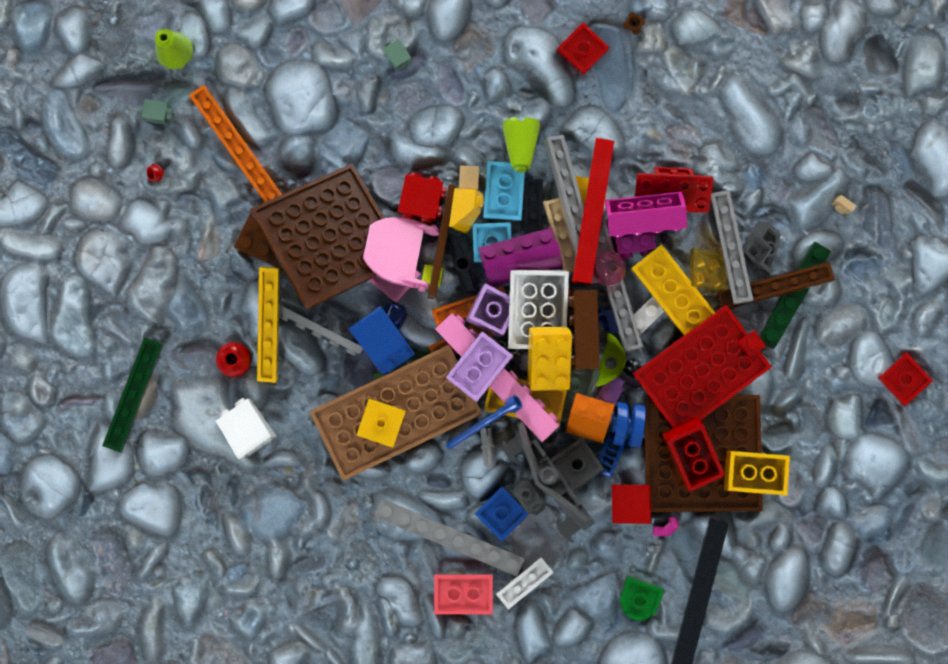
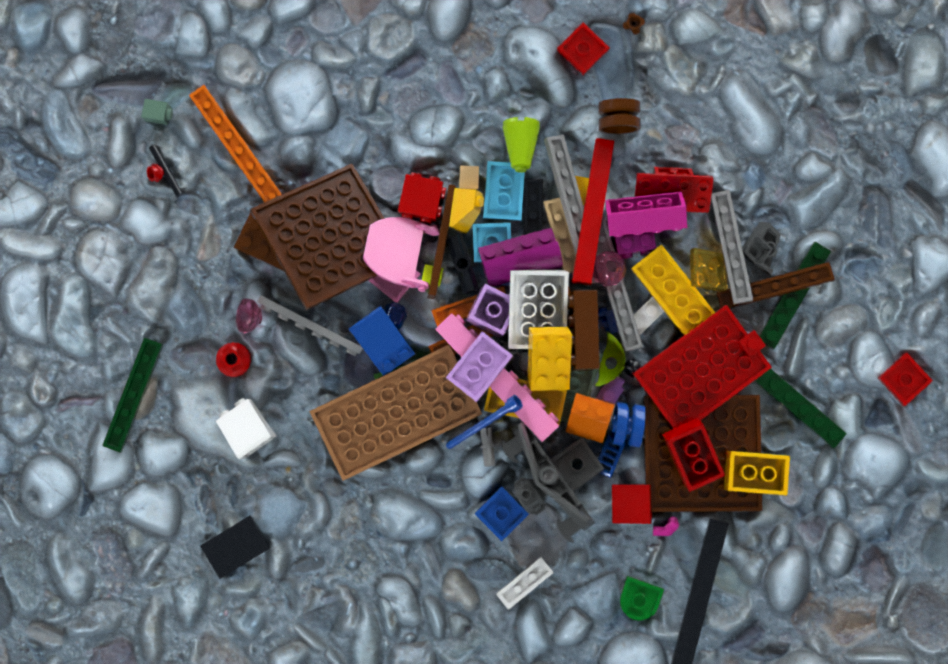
lime cone [155,29,193,70] -> none
yellow plate [257,266,280,383] -> none
yellow plate [357,398,406,448] -> none
light grey plate [374,499,525,576] -> none
sand green brick [383,39,412,72] -> none
coral plate [434,574,493,614] -> none
tan plate [832,195,856,215] -> none
none -> black bar [149,145,183,197]
none -> black tile [200,515,270,579]
none -> clear pink piece [236,298,262,333]
none -> reddish brown wheel [598,98,641,134]
none -> dark green plate [754,369,847,448]

